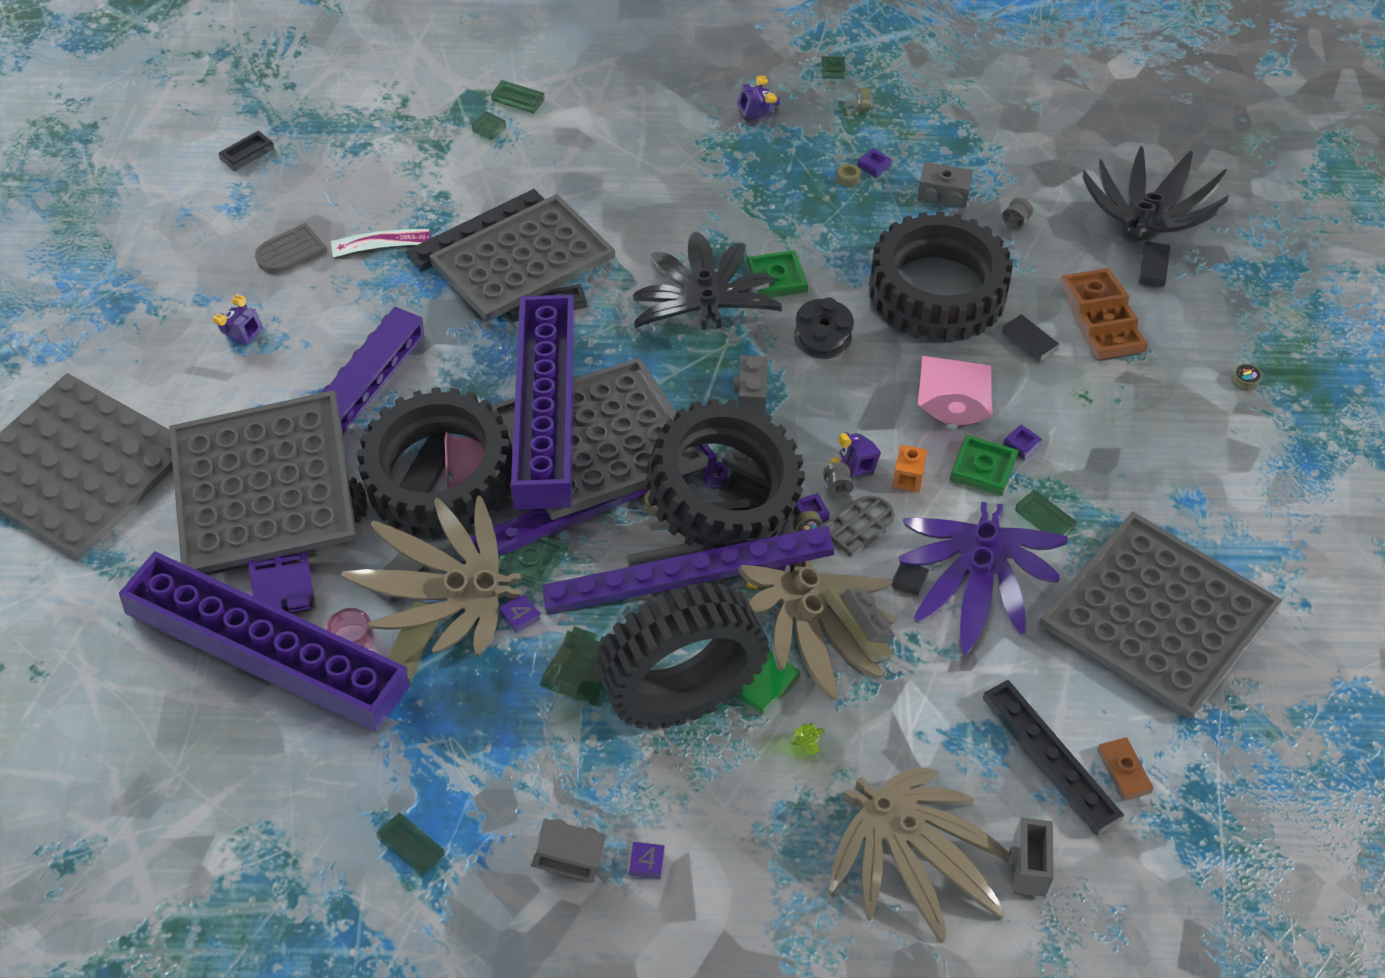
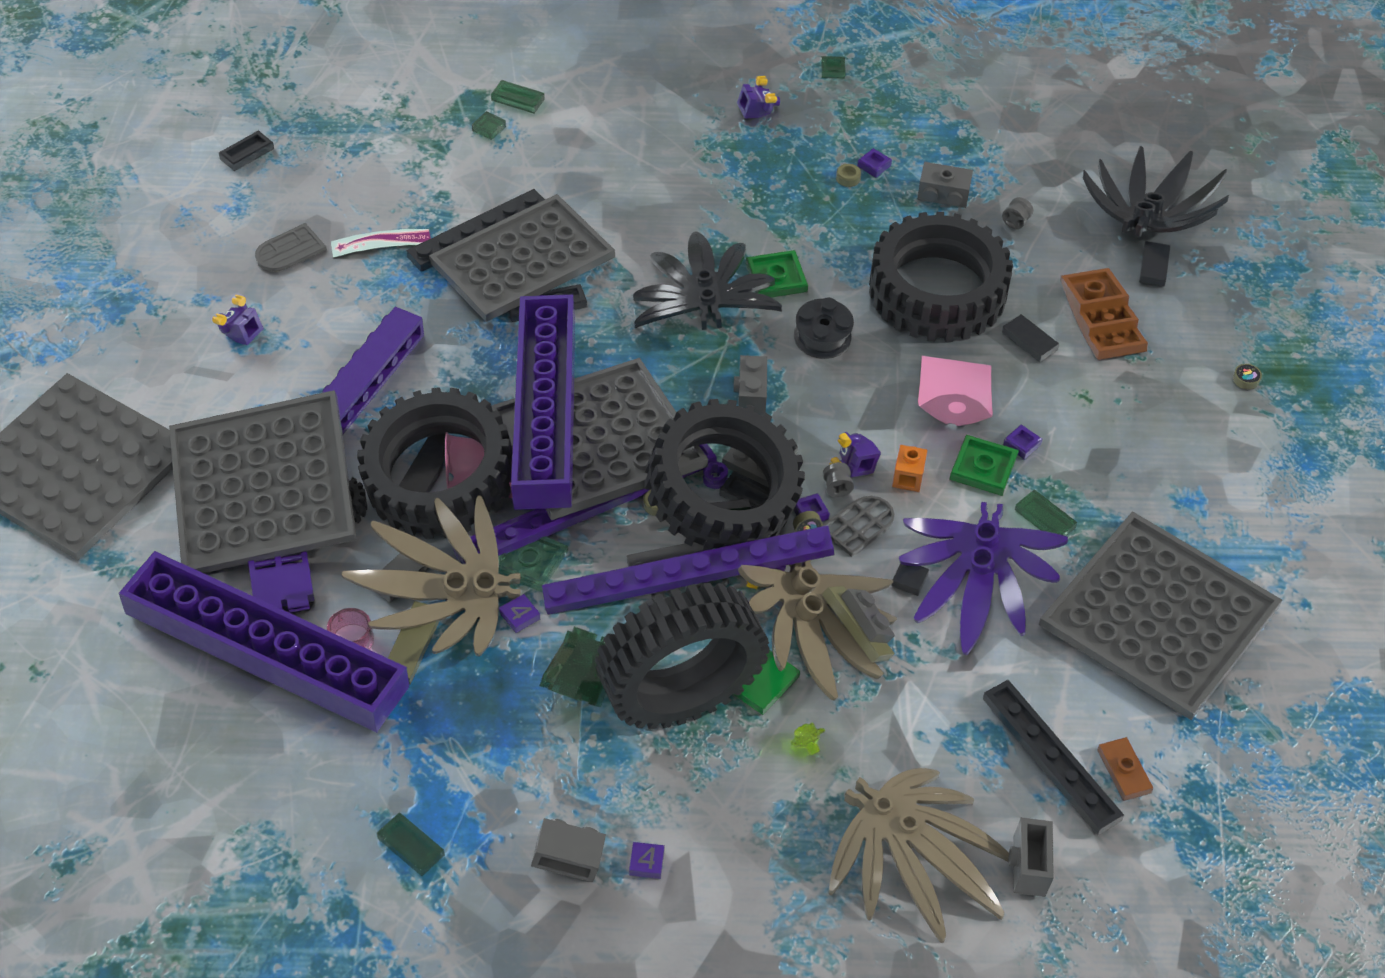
olive tile [857,88,871,112] -> none

